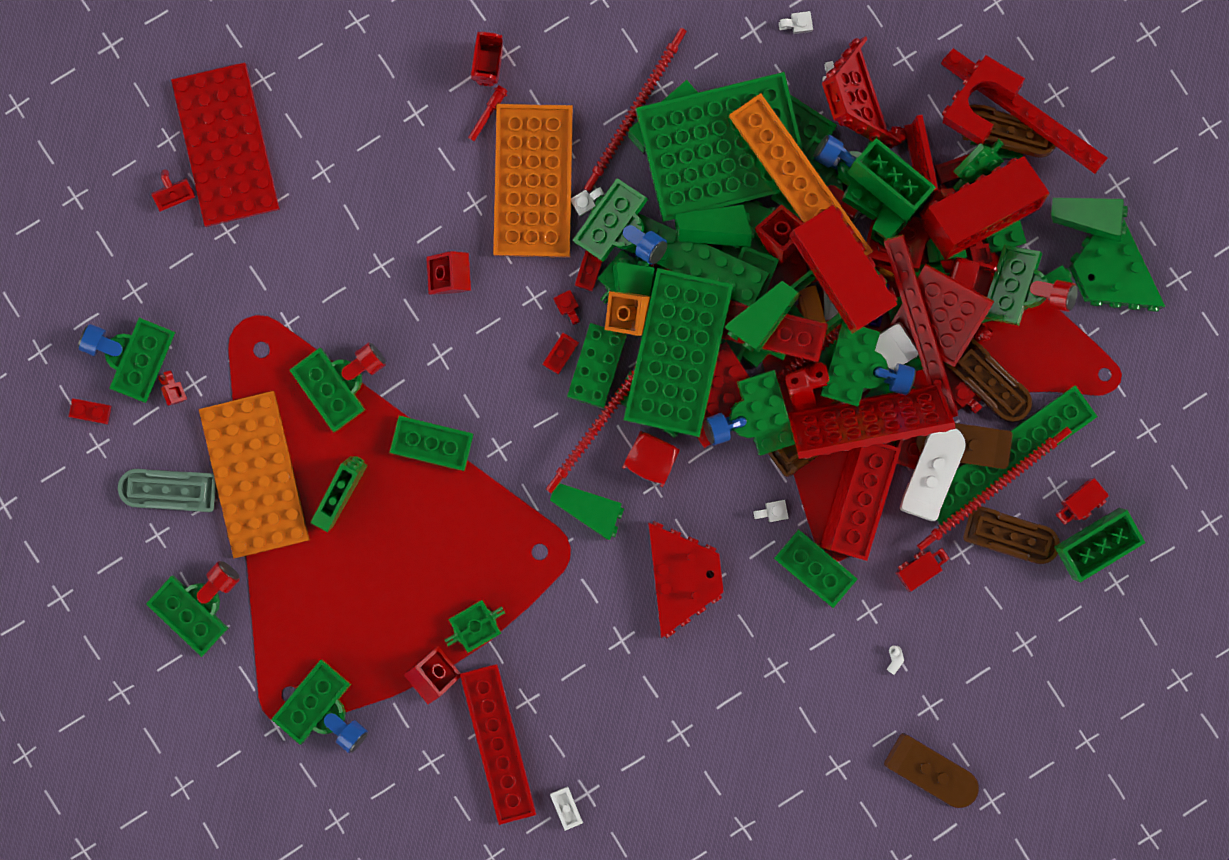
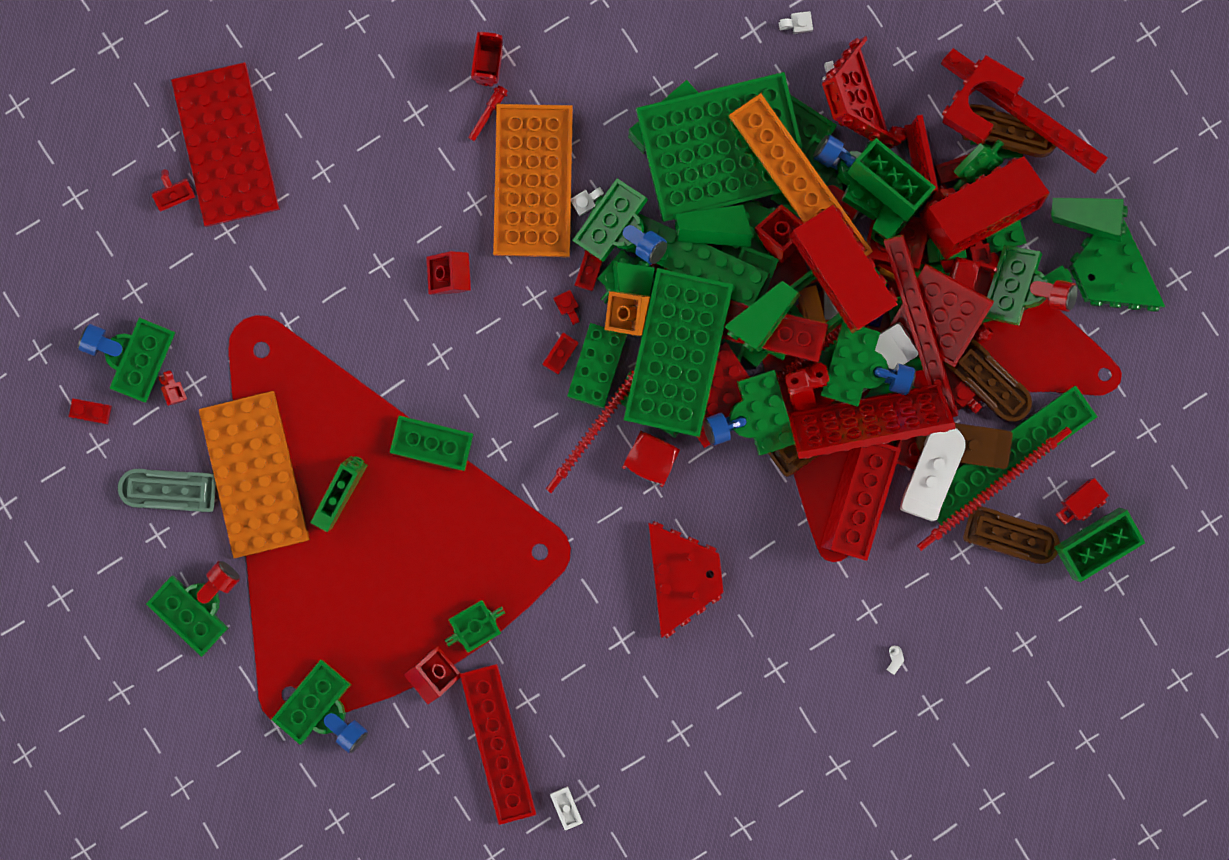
green plate [290,342,386,432] -> none
green slope [550,483,624,540] -> none
red hose [584,28,687,192] -> none
white plate [753,500,789,522] -> none
green plate [774,529,858,608] -> none
reddish brown piece [884,733,979,808] -> none
red brick [895,548,950,592] -> none

